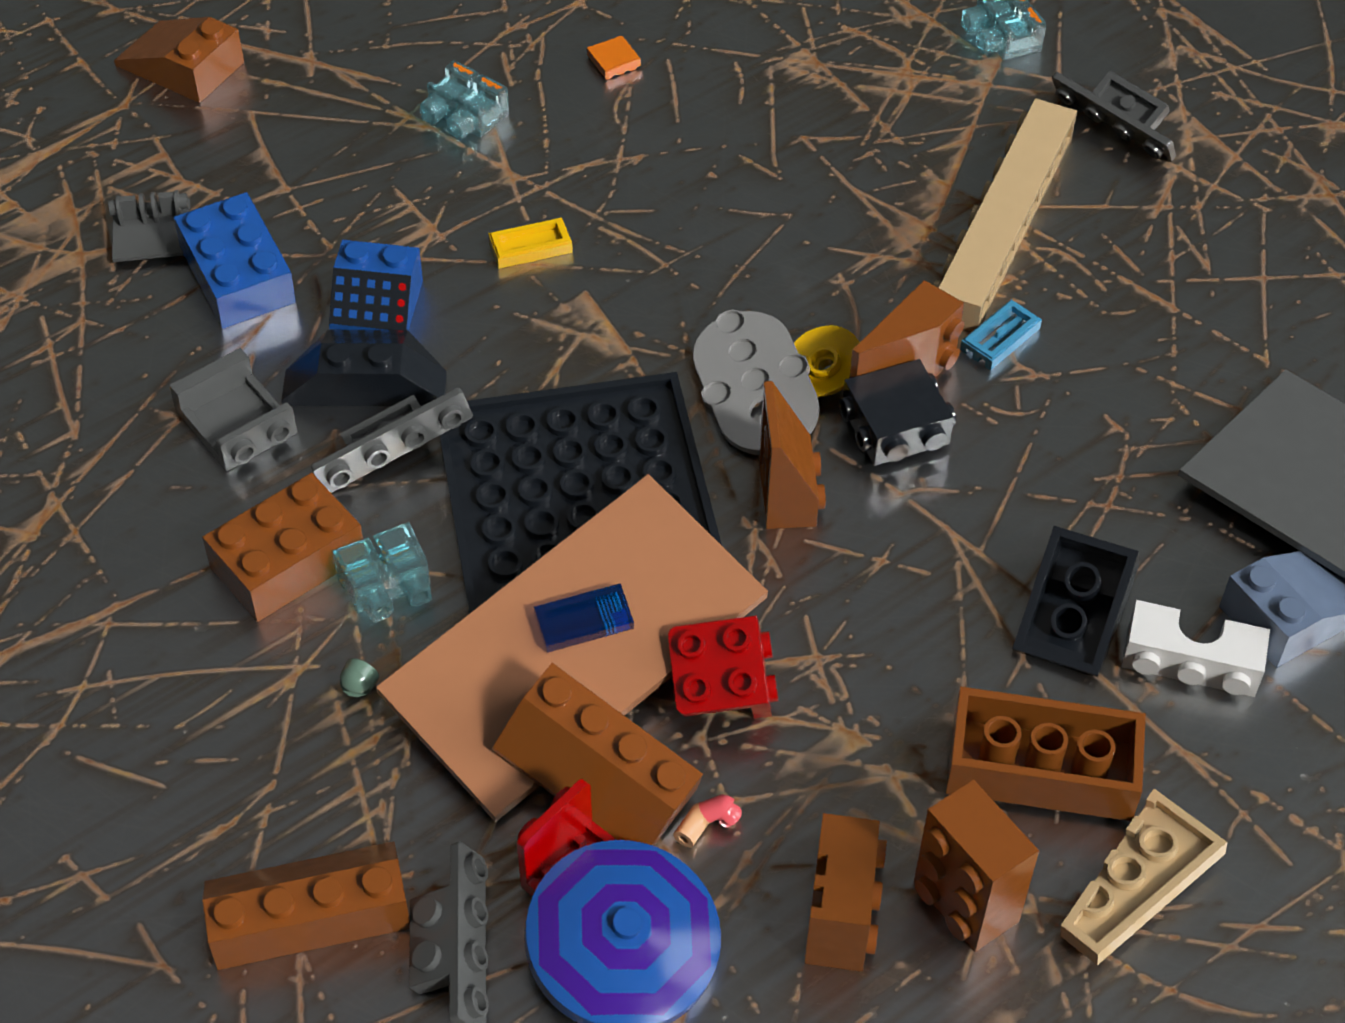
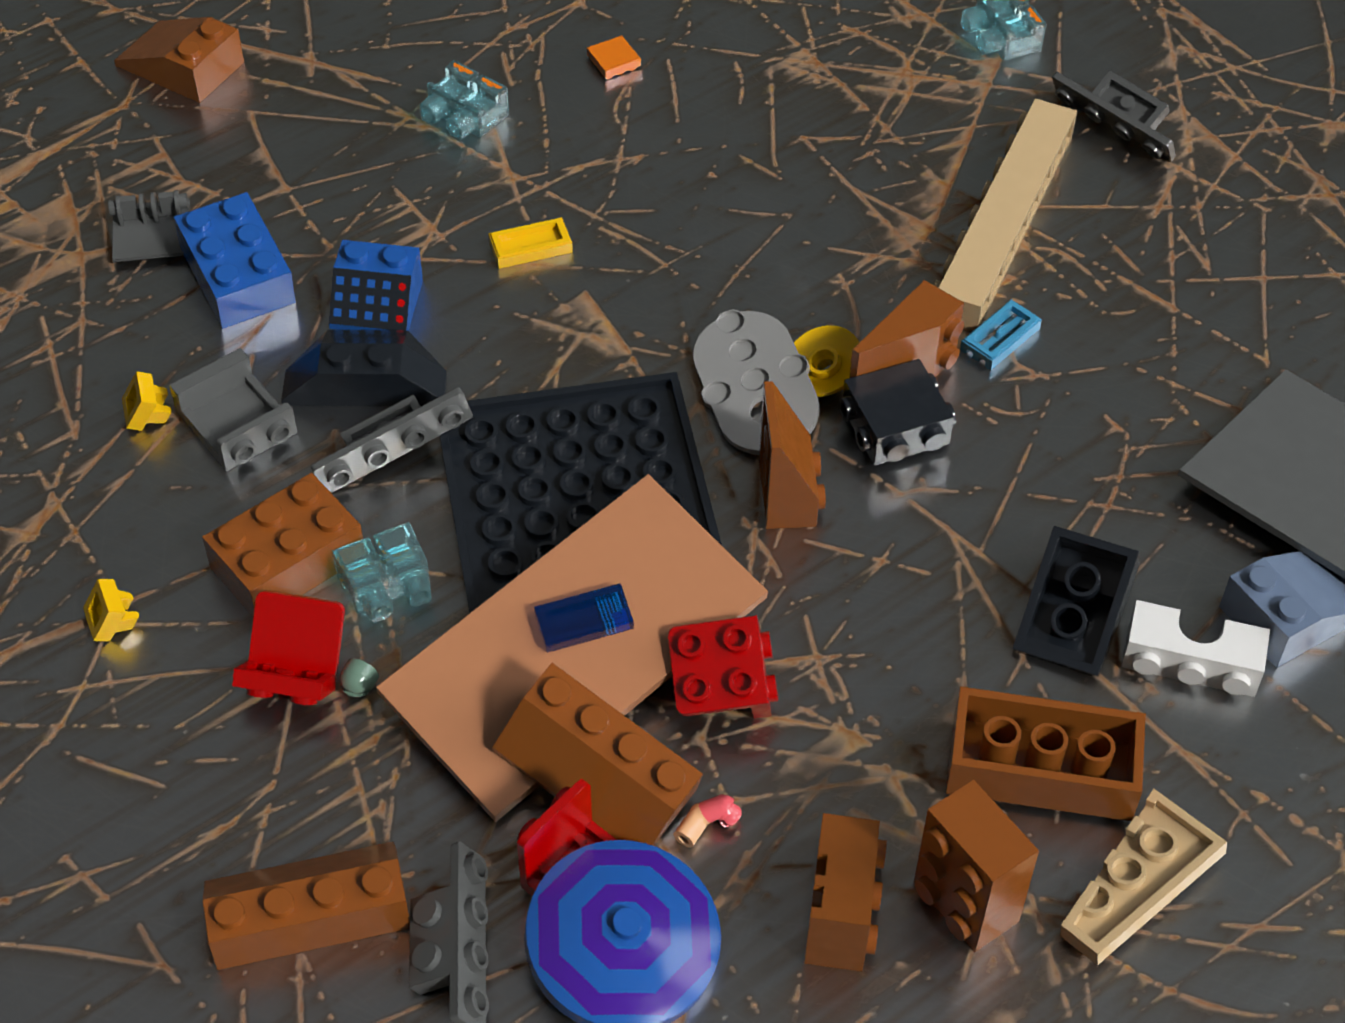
none -> yellow tile [83,579,139,642]
none -> yellow tile [121,371,172,431]
none -> red bracket [232,590,345,705]

